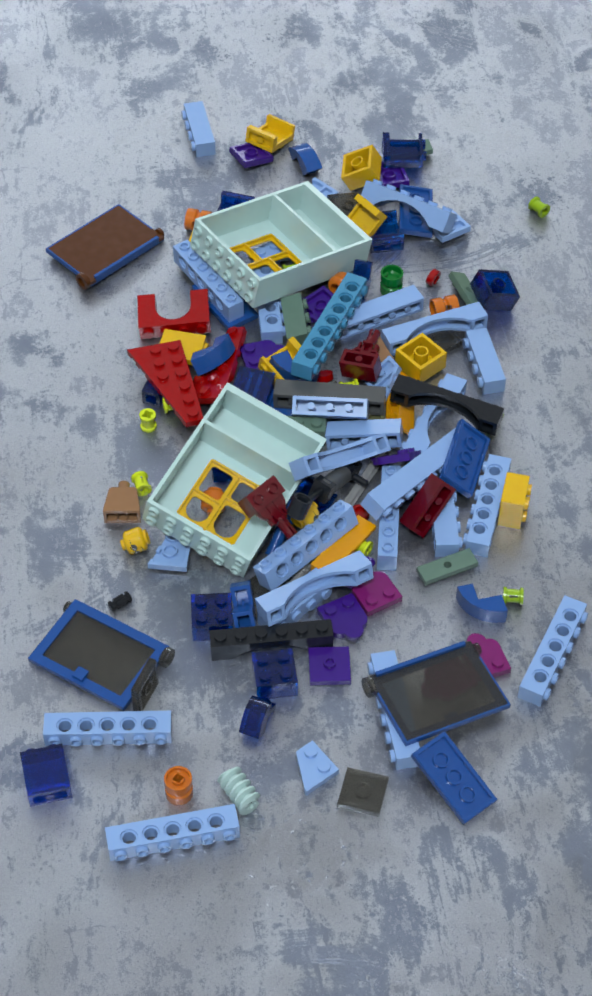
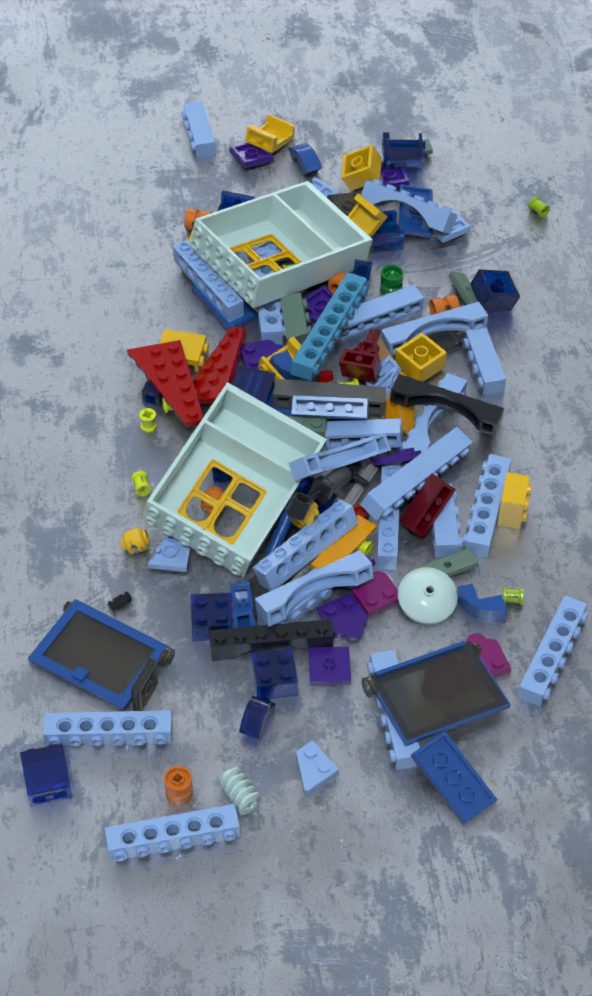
reddish brown door [46,204,164,290] -> none
medium nougat torso [103,480,141,523] -> none
red arch [137,289,211,339] -> none
blue brick [191,334,236,376] -> none
dark red brick [238,475,298,540] -> none
clear smoke tile [337,767,389,817] -> none
red tile [426,268,441,287] -> none
blue tile [439,419,491,499] -> none
none -> light aqua dish [398,567,458,625]

